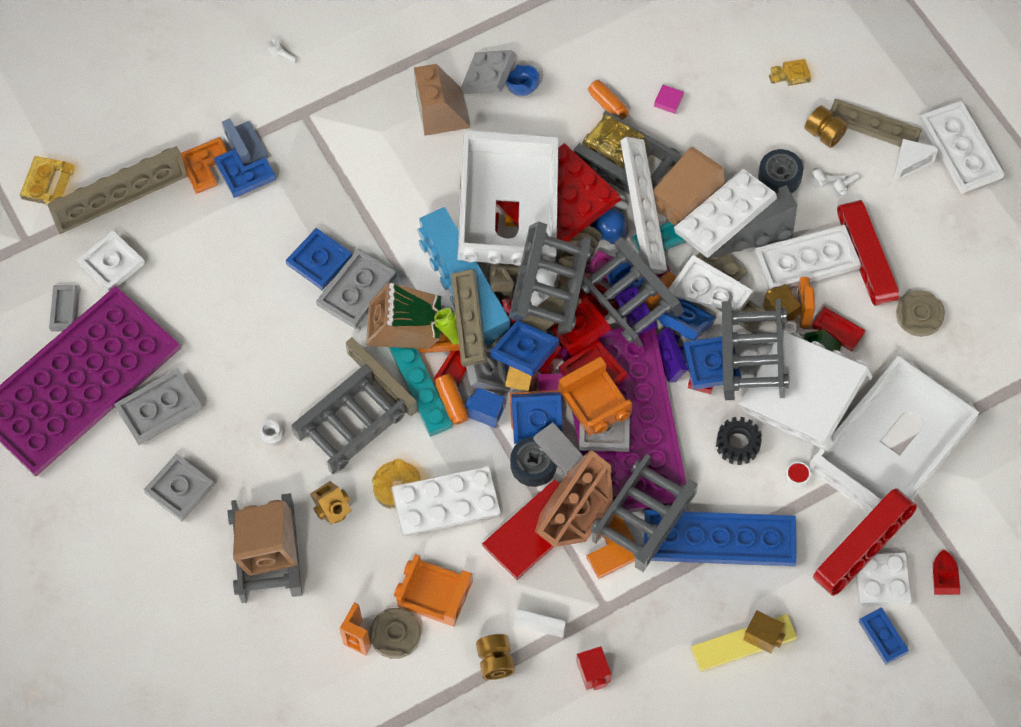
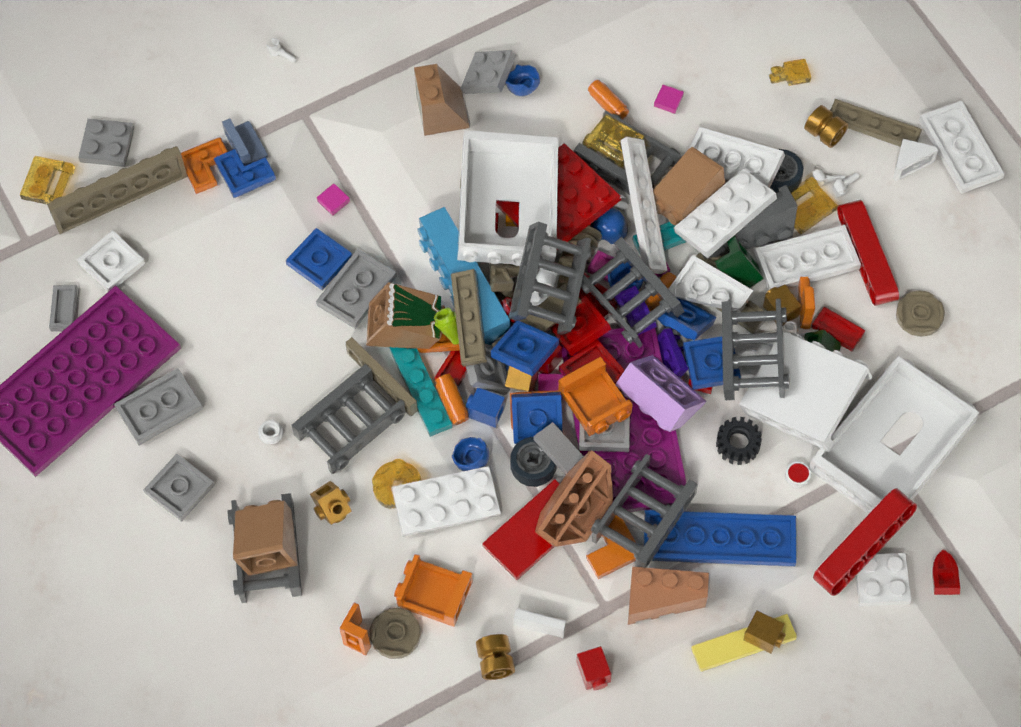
blue plate [859,607,909,665] -> none
none -> light grey plate [78,119,134,167]
none -> dark pink tile [317,184,350,216]
none -> blue hair [452,437,490,471]
none -> lavender slope [615,355,706,432]
none -> nougat wedge [628,567,709,625]
none -> white plate [689,127,785,188]
none -> dark green panel [715,236,764,288]
none -> clear yellow plate [791,177,838,235]

